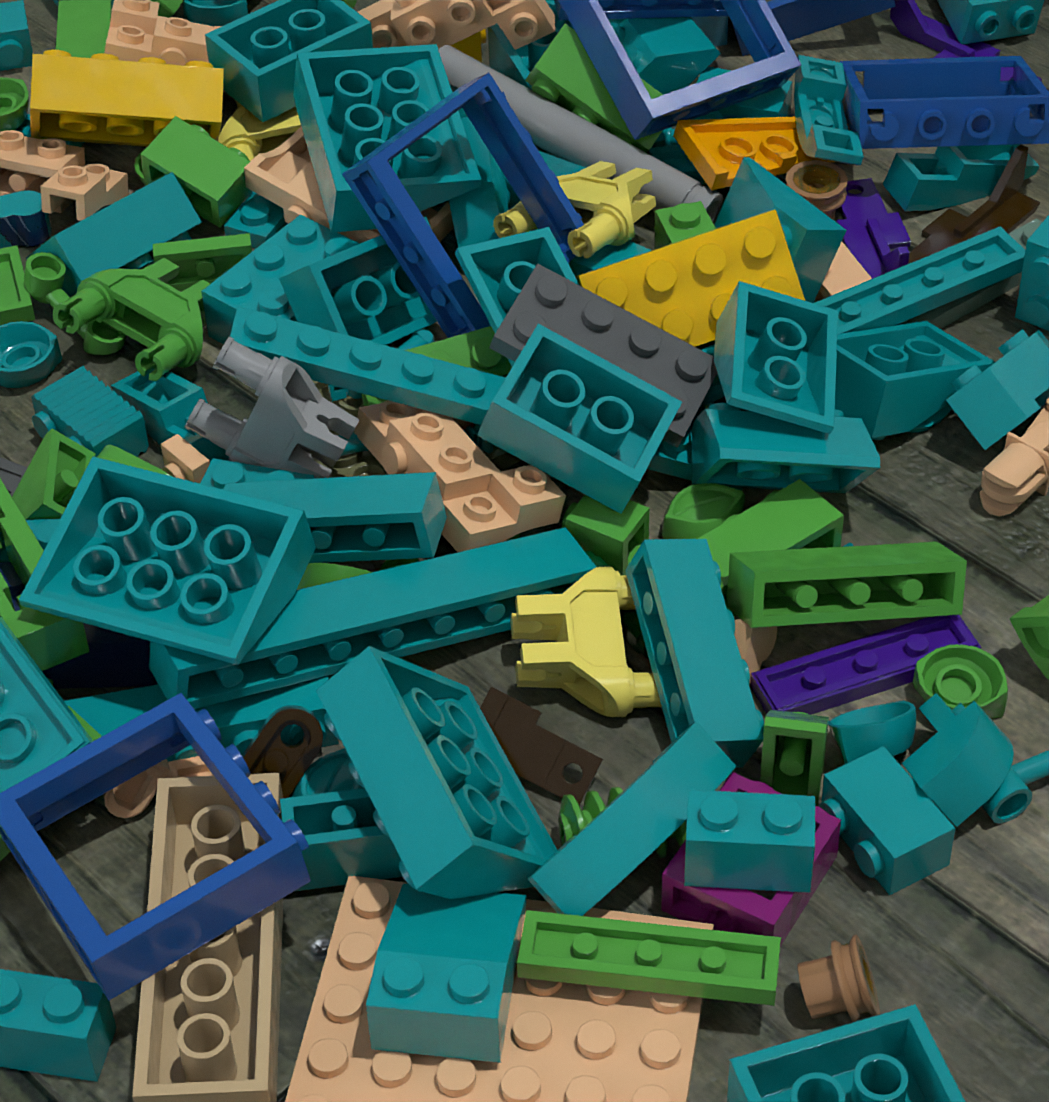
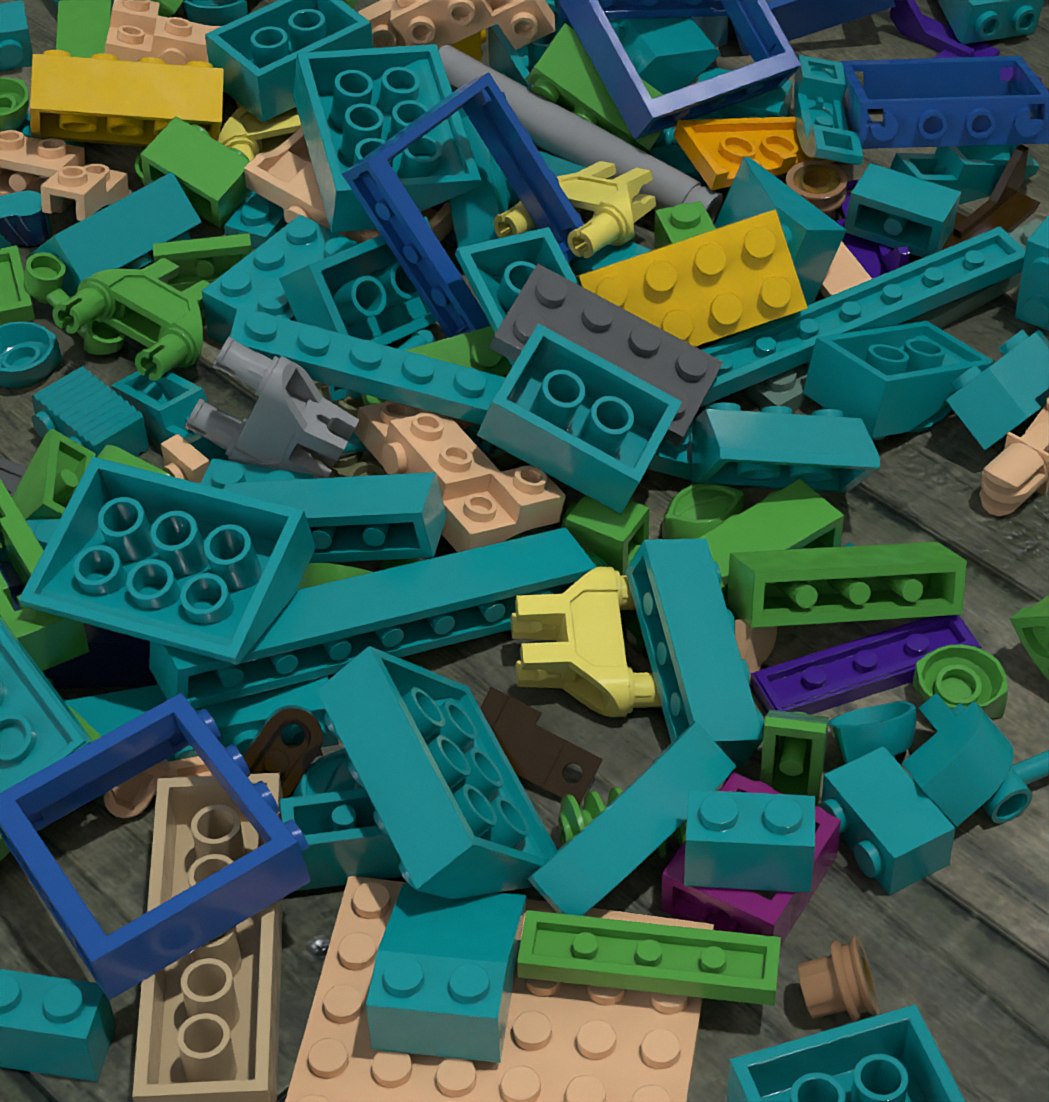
teal slope [714,281,838,434] -> none
none -> teal brick [844,163,961,258]

